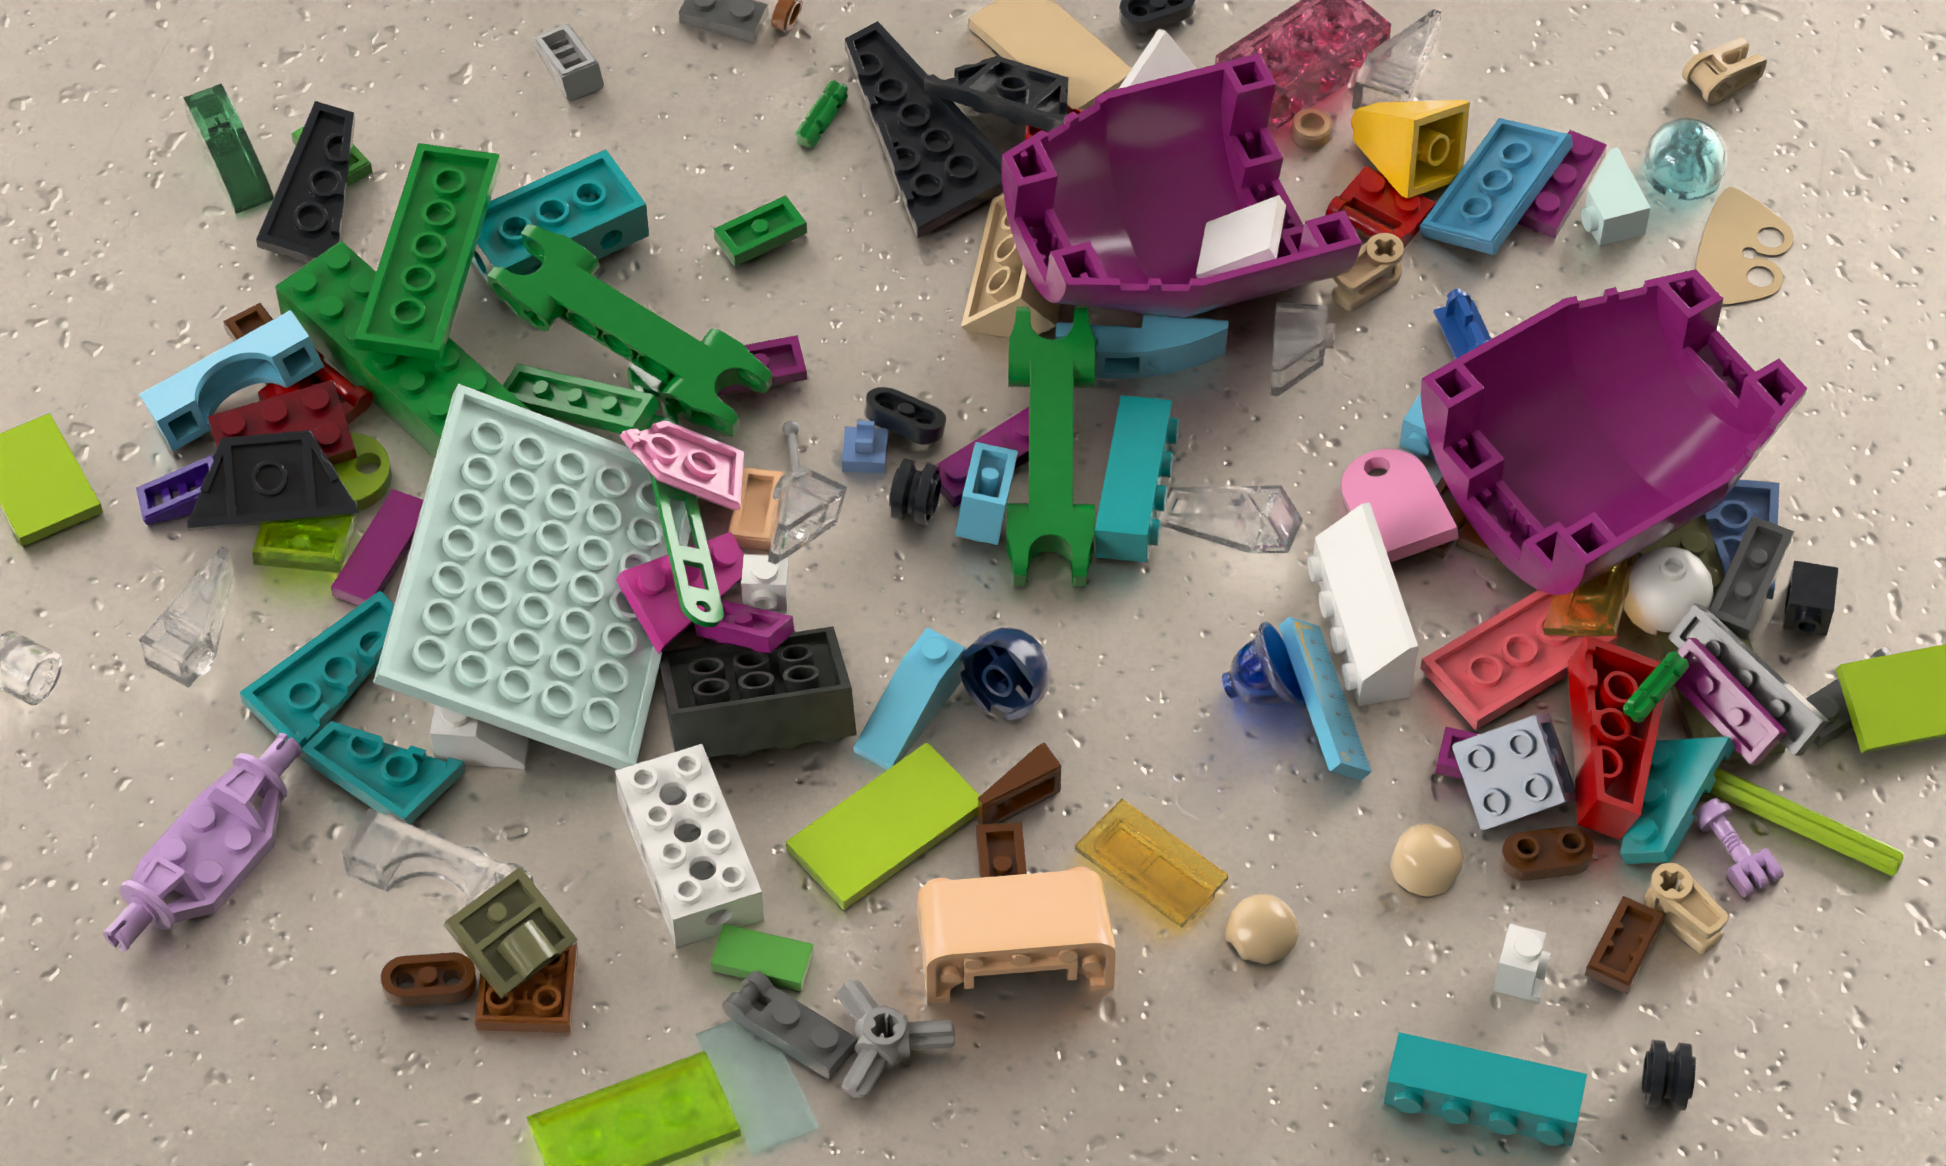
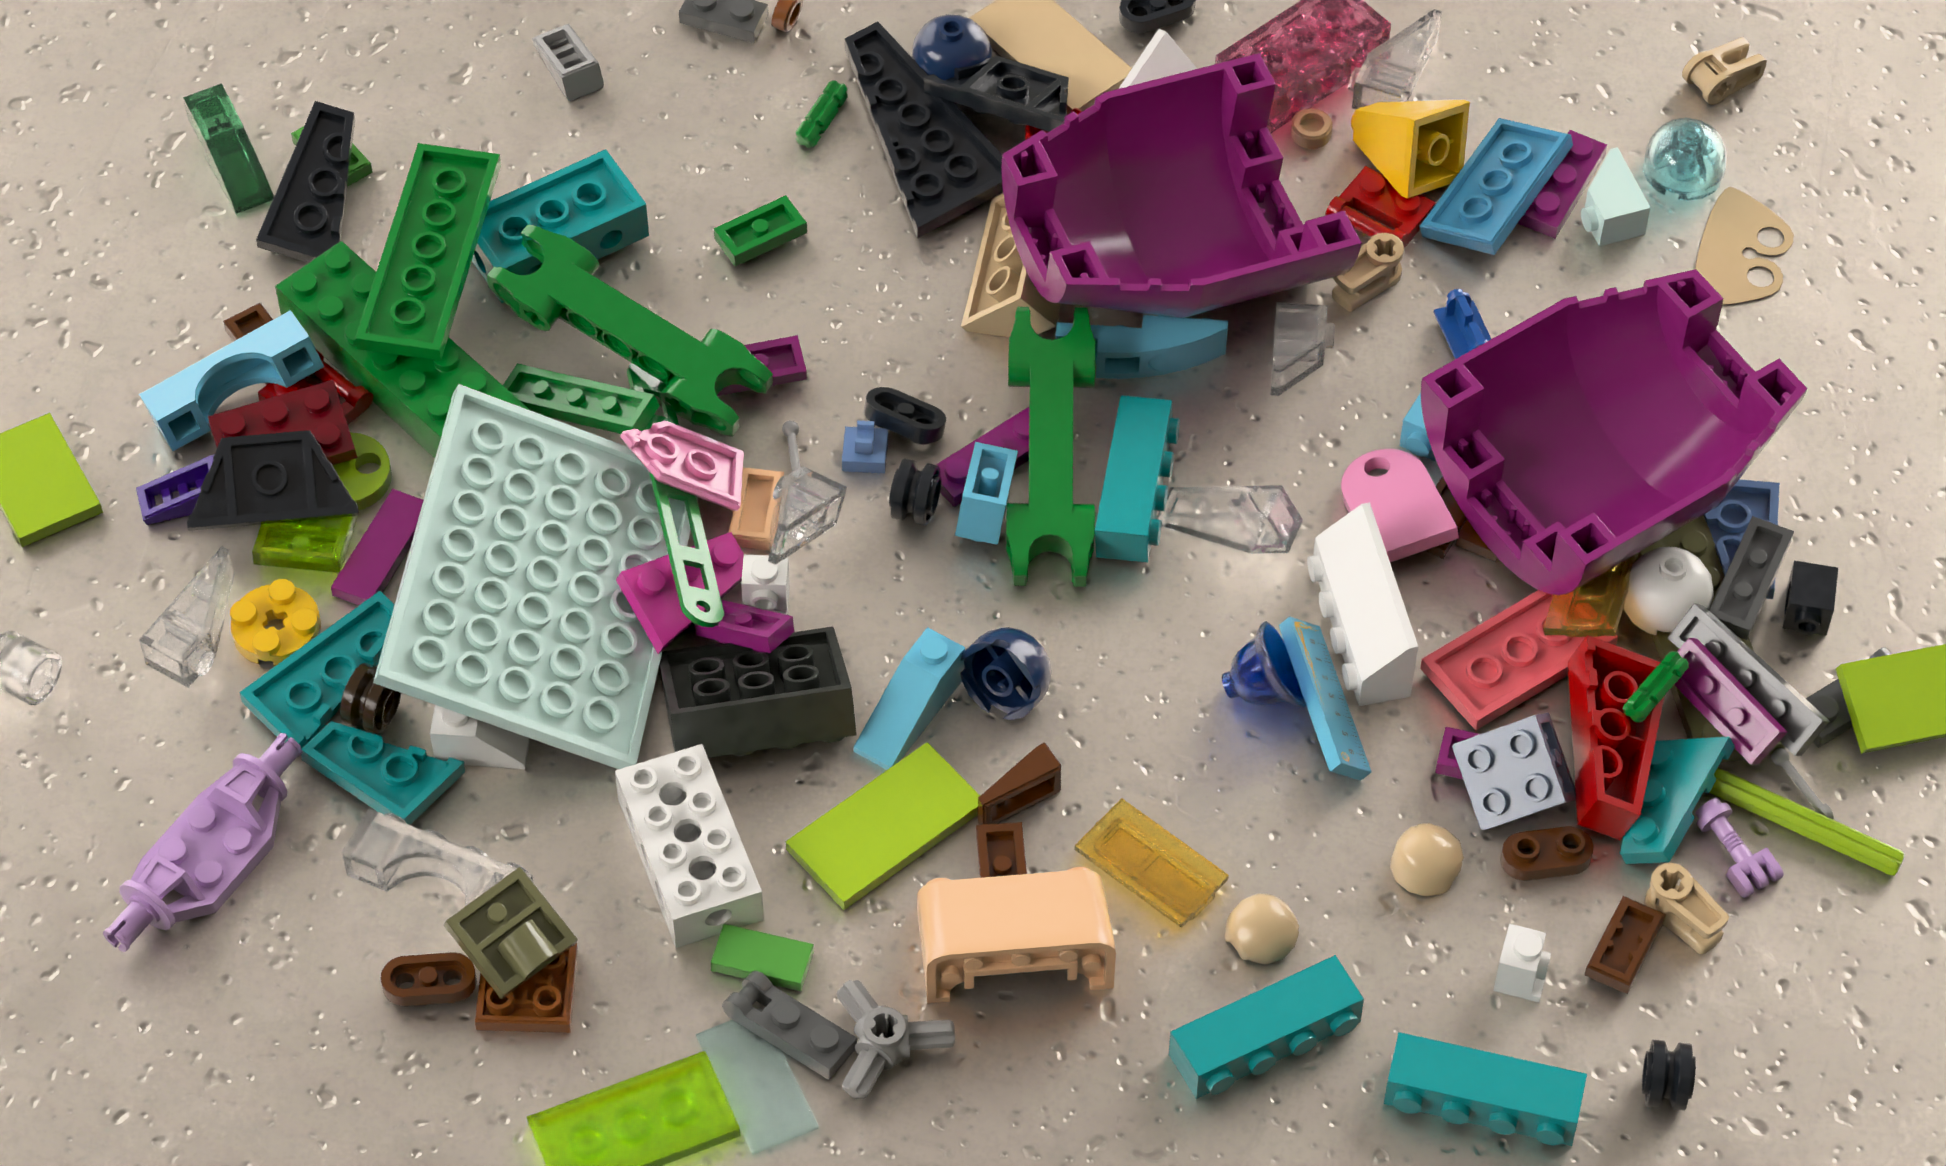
white tile [1196,195,1286,278] -> none
none -> yellow plate [230,579,321,666]
none -> dark brown wheel [340,663,401,734]
none -> dark blue cylinder [912,14,992,80]
none -> teal brick [1168,955,1364,1099]
none -> light grey hinge [1772,748,1834,819]

